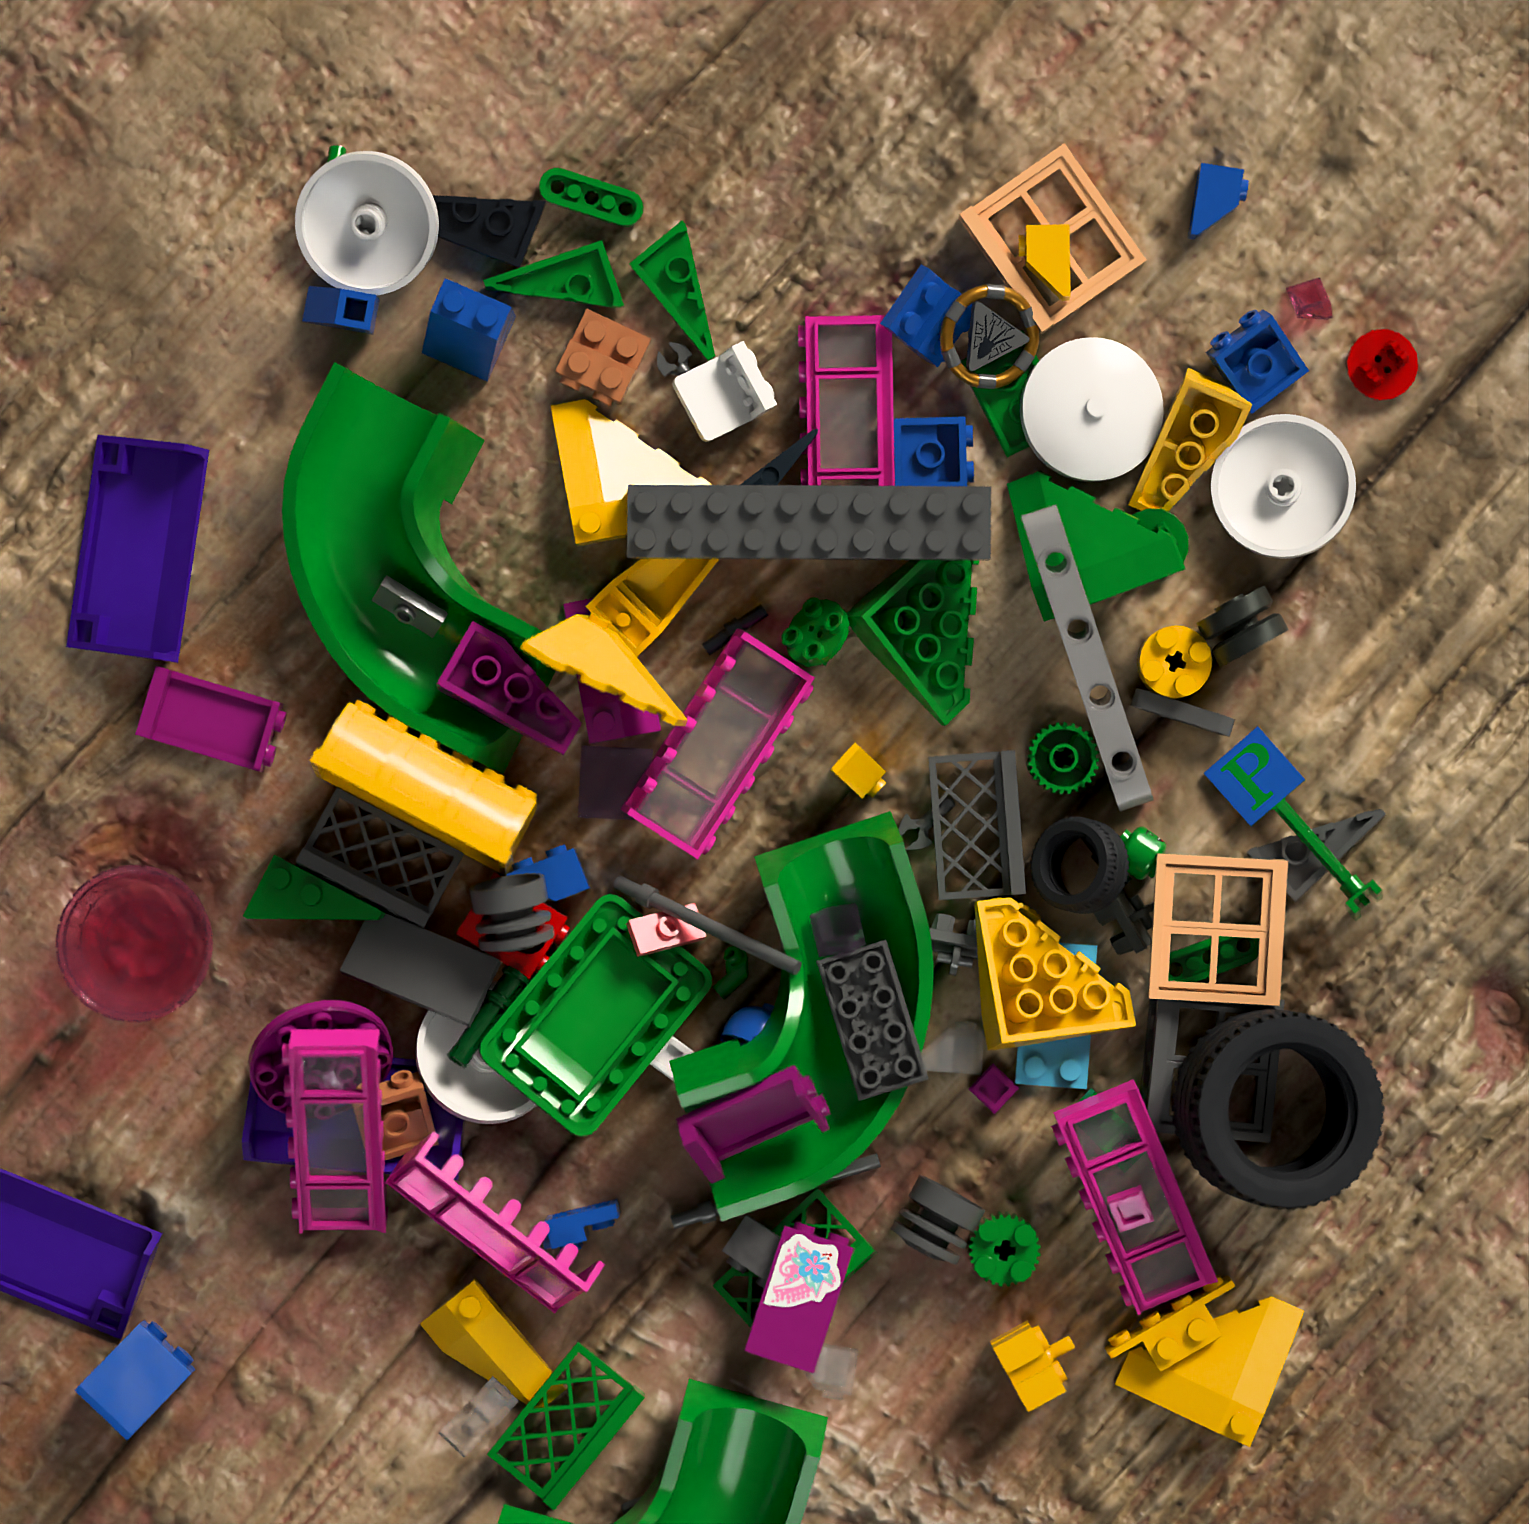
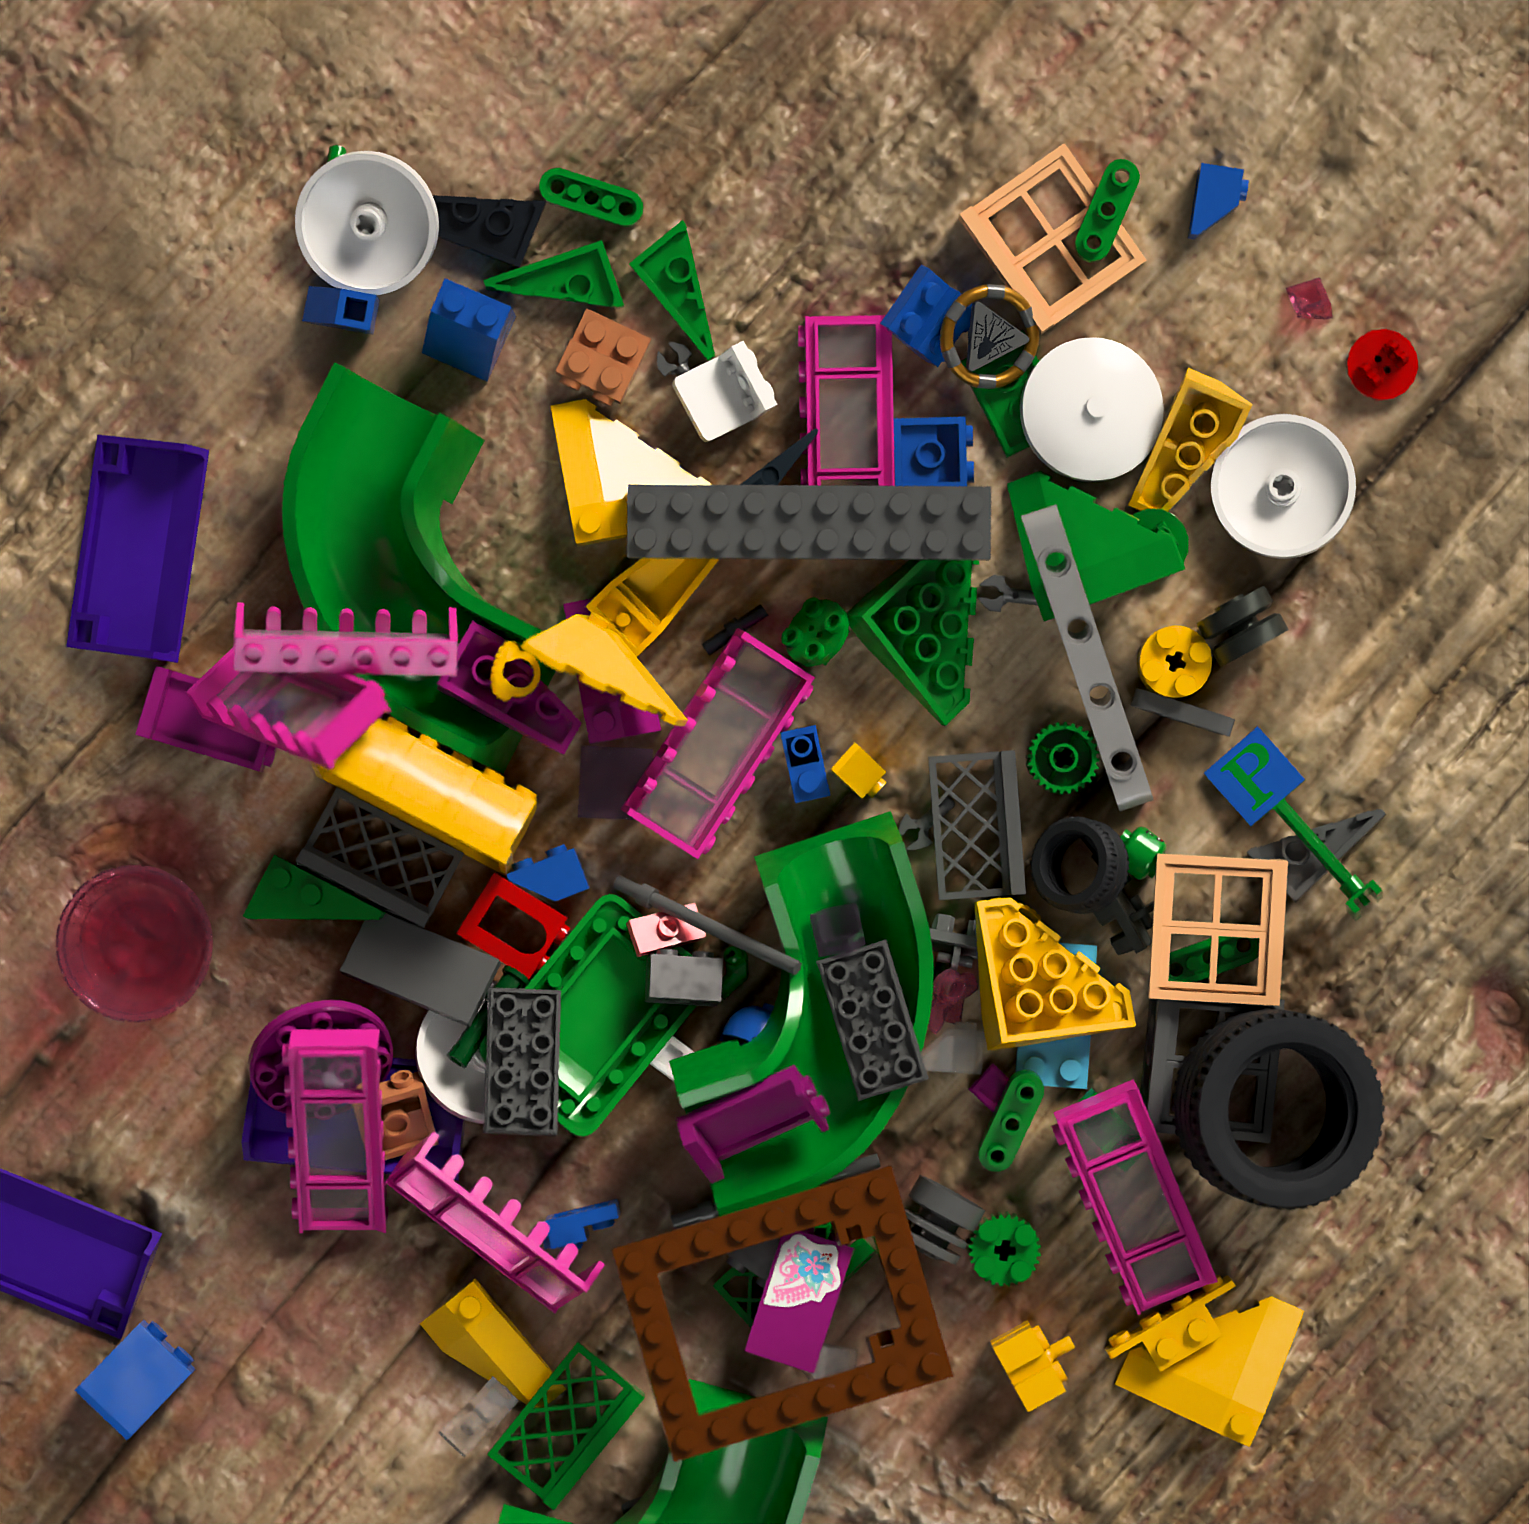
dark grey plate [371,576,448,638] -> none
dark grey wheel [469,873,555,952] -> none
yellow slope [1018,224,1071,301] -> none
dark pink tile [1107,1185,1154,1233] -> none
blue plate [1206,309,1309,414] -> none
none -> window [186,646,391,770]
none -> dark pink window [234,603,457,676]
none -> dark grey tile [483,987,561,1136]
none -> yellow piece [490,641,541,702]
none -> reddish brown plate [611,1165,954,1462]
none -> flat silver brick [645,949,723,1007]
none -> blue slope [780,725,831,803]
none -> clear pink plate [928,969,978,1034]
none -> green plate [977,1070,1044,1172]
none -> dark grey bar [978,575,1038,612]
none -> green plate [1075,159,1140,262]

